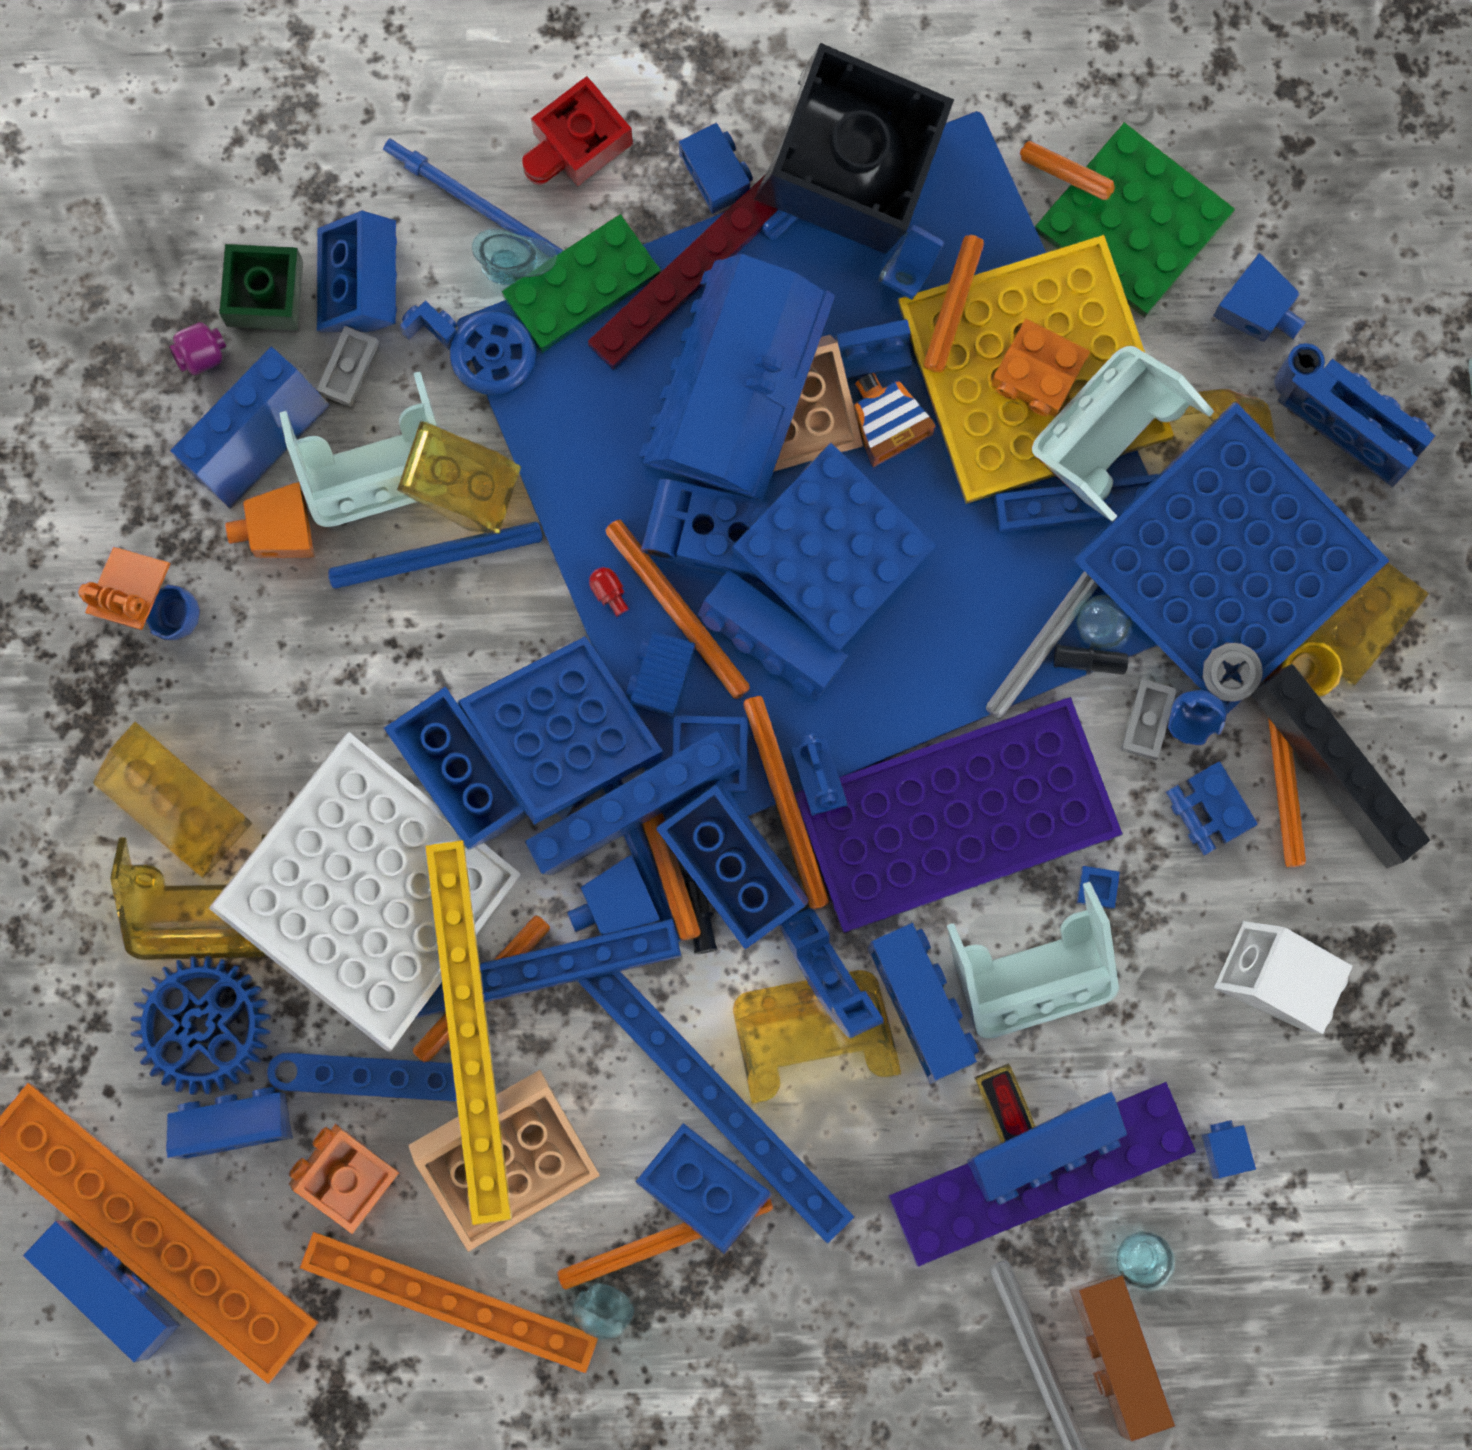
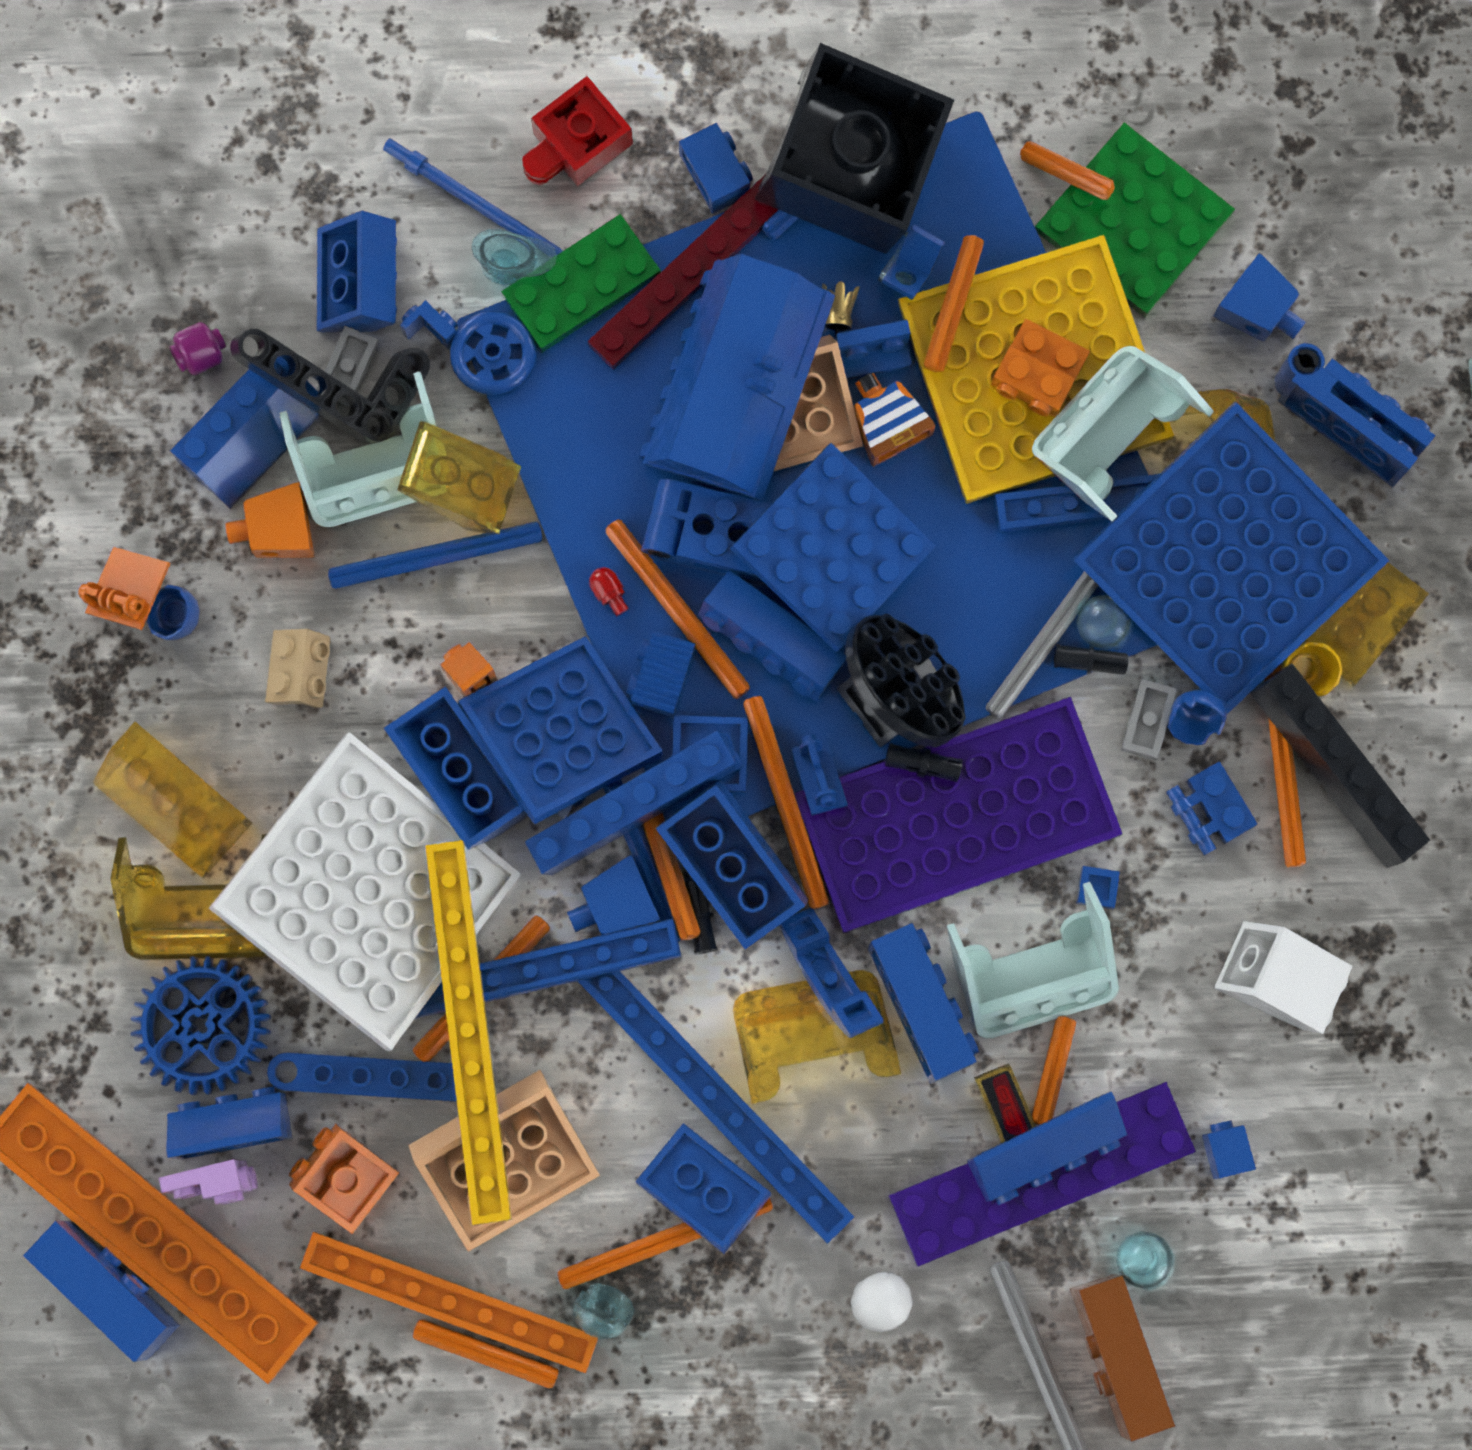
dark green brick [219,244,303,330] -> none
light grey gear [1202,642,1262,701] -> none
none -> lavender plate [159,1159,258,1205]
none -> black beam [230,329,430,443]
none -> tan bracket [265,629,330,708]
none -> orange axle [413,1320,559,1389]
none -> orange slope [440,642,498,697]
none -> pearl gold piece [822,281,860,338]
none -> black bracket [837,614,966,748]
none -> white hair [851,1272,913,1332]
none -> black pin [885,743,963,783]
none -> orange axle [1031,1016,1076,1125]

